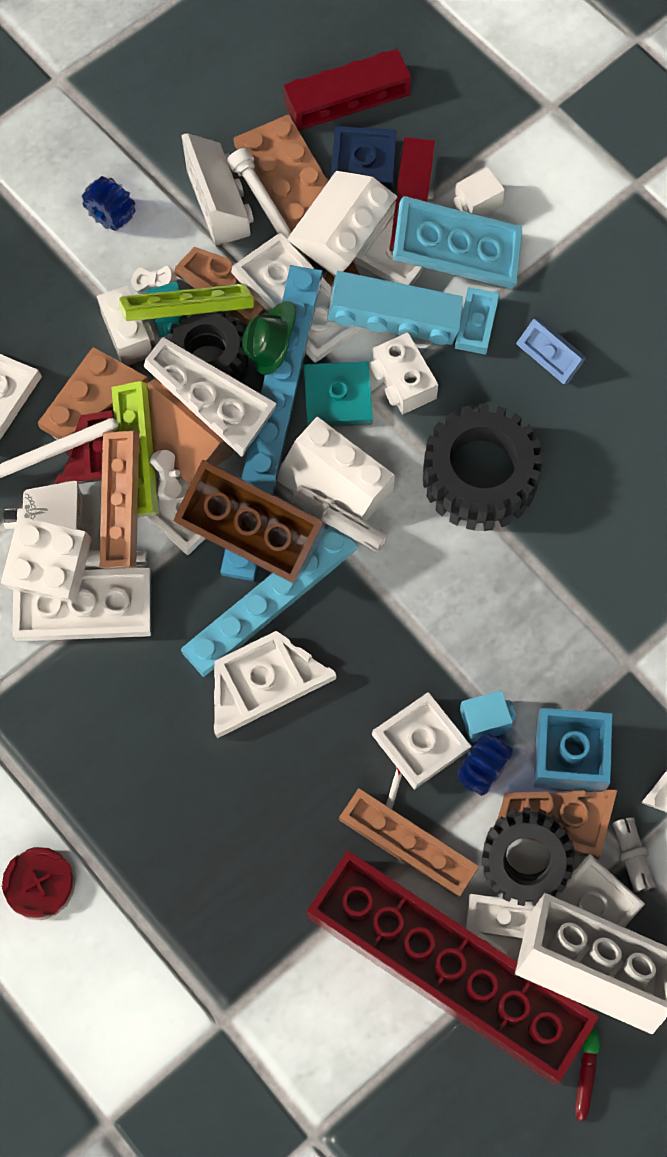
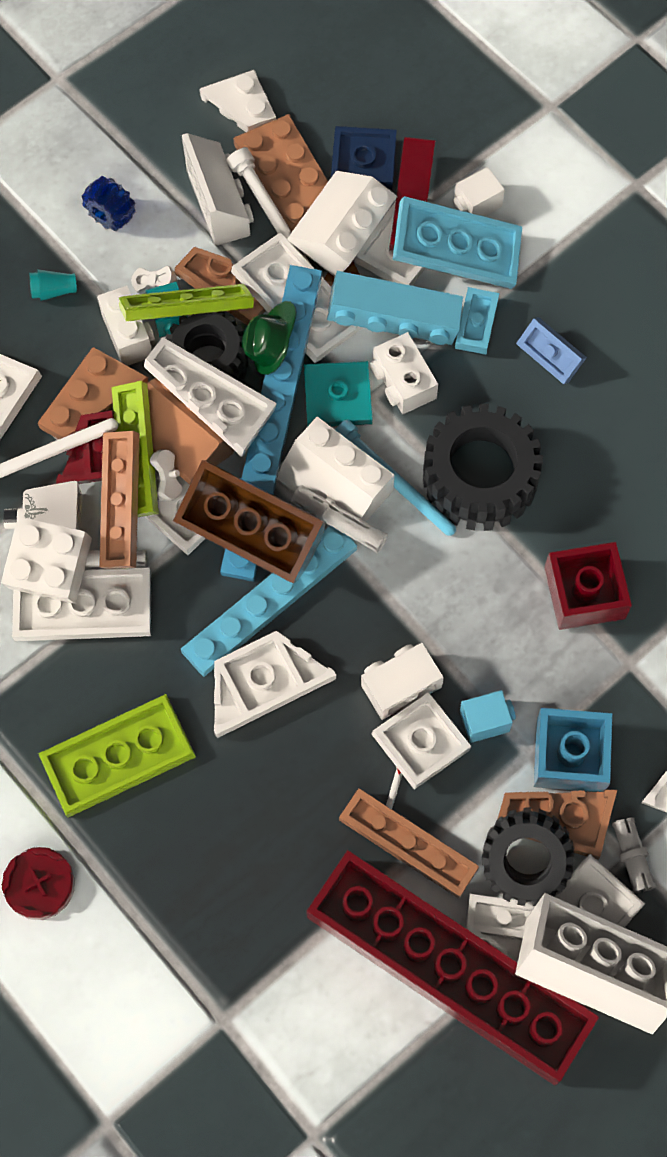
dark red brick [283,48,411,131] -> none
clear blue gear [458,733,513,796] -> none
dark red piece [575,1027,600,1122] -> none
none -> teal cone [30,269,77,301]
none -> lime tile [38,694,196,818]
none -> white wing [200,70,276,132]
none -> medium azure piece [335,419,456,536]
none -> white brick [361,643,444,720]
none -> dark red brick [544,542,632,630]

